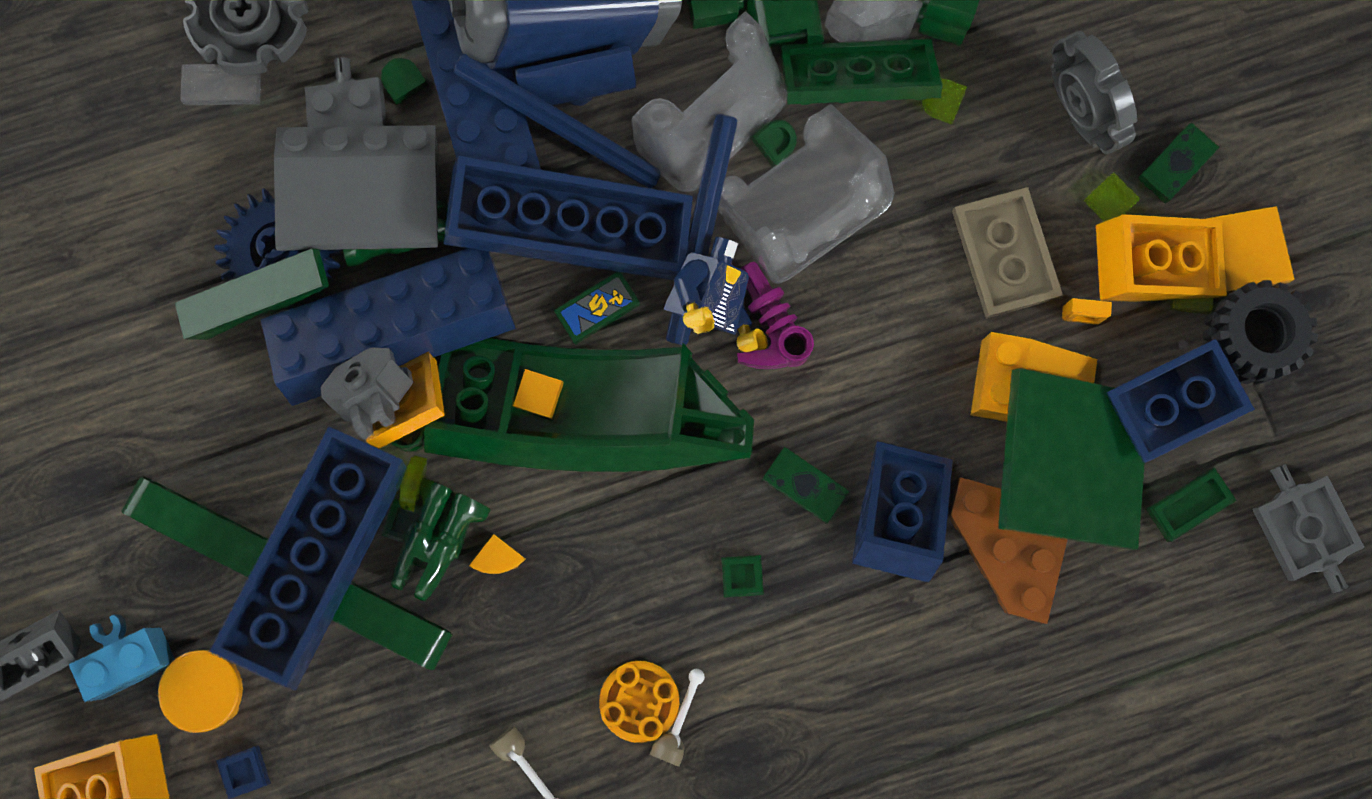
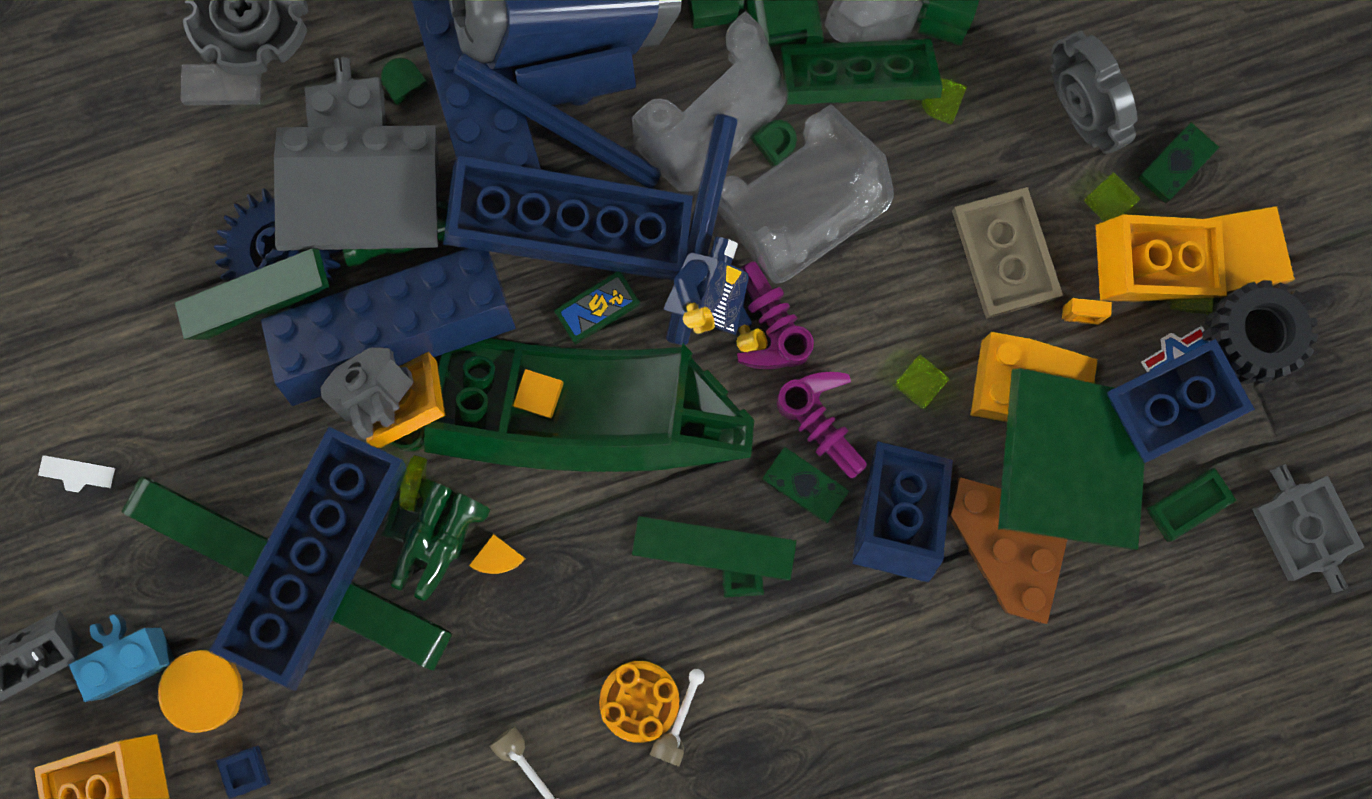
none -> white sticker [38,455,115,492]
none -> dark green slope [632,516,797,581]
none -> magenta piece [776,372,867,479]
none -> clear neon green tile [894,354,950,410]
none -> sticker [1141,326,1210,372]

